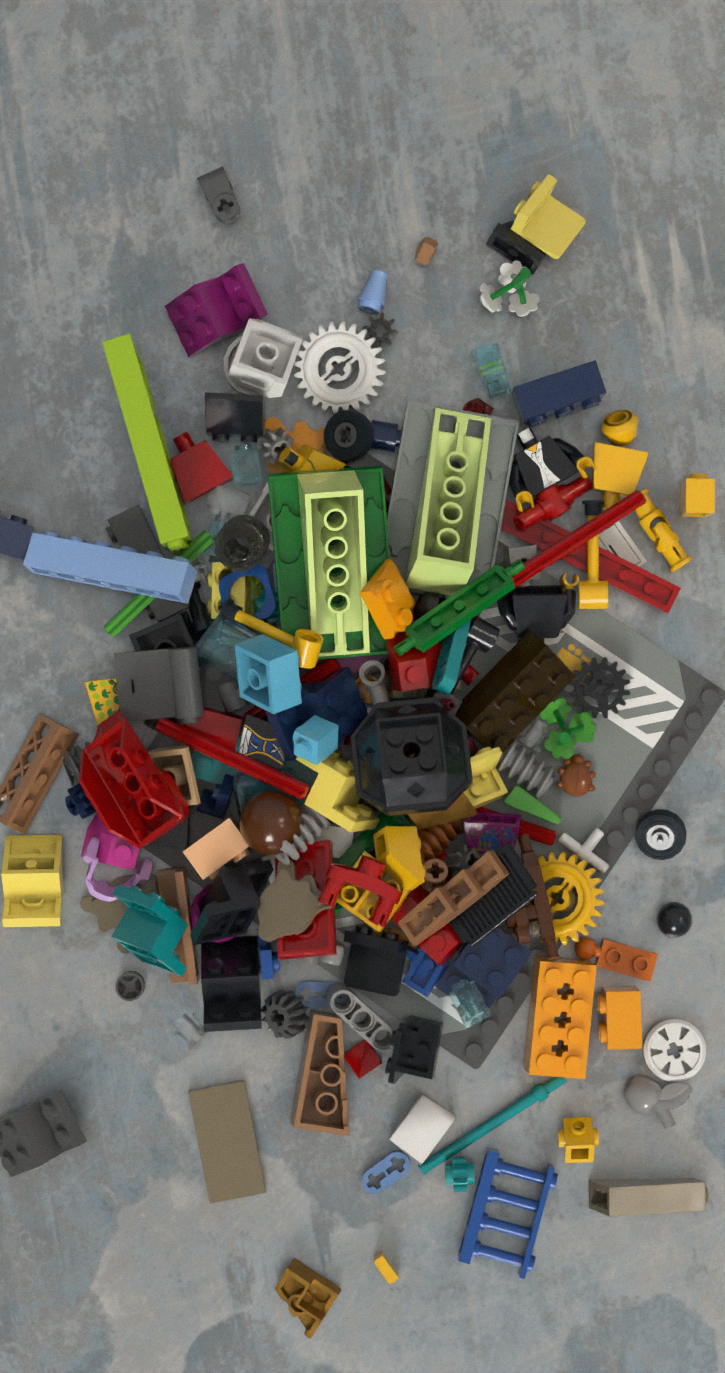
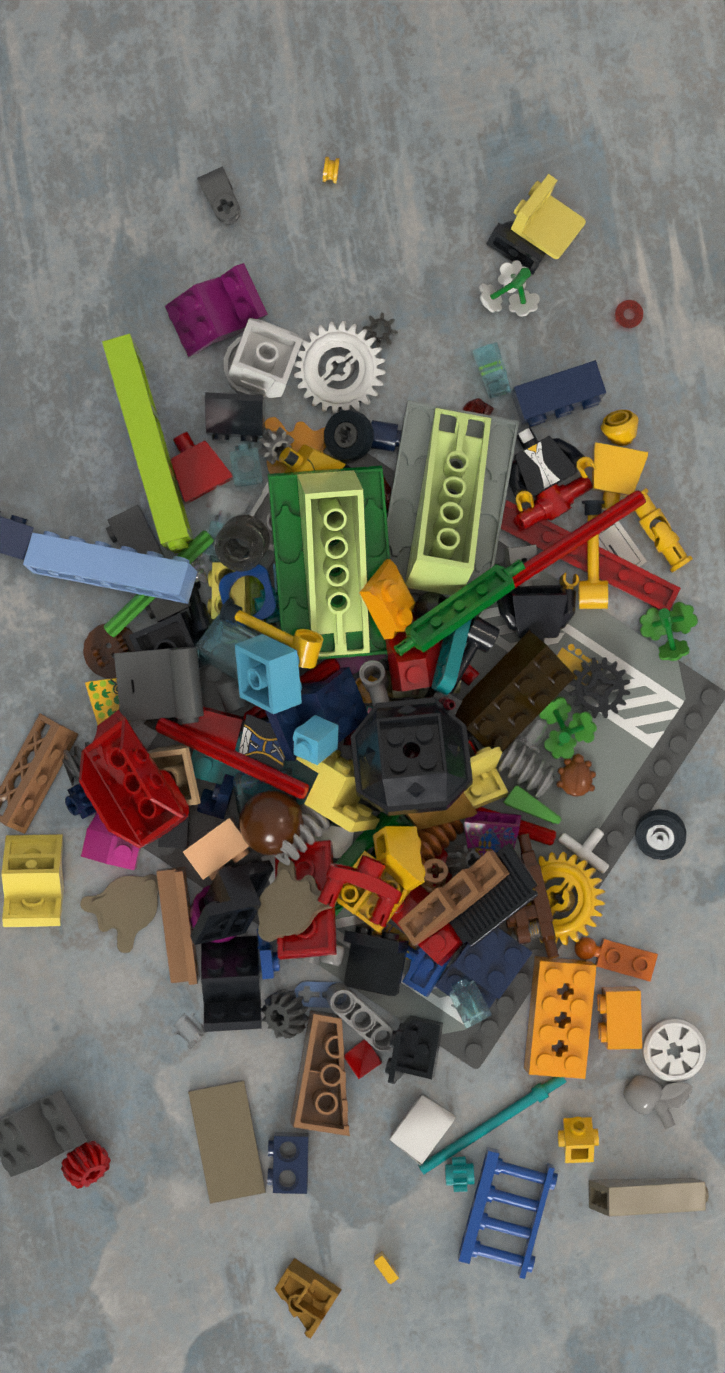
lavender helmet [82,837,152,902] -> none
teal bracket [111,884,189,977] -> none
dark grey wheel [115,971,146,1001] -> none
light blue cone [357,270,388,315] -> none
medium blue beam [362,1150,410,1194] -> none
medium nougat tile [415,237,438,266] -> none
black piece [656,902,692,938] -> none
yellow piece [680,473,715,517] -> none
none -> red gear [61,1141,111,1189]
none -> reddish brown plate [83,623,135,679]
none -> dark blue brick [267,1132,309,1194]
none -> yellow bush [322,156,340,184]
none -> clear red plate [615,300,643,329]
none -> bright green plant [639,602,698,661]

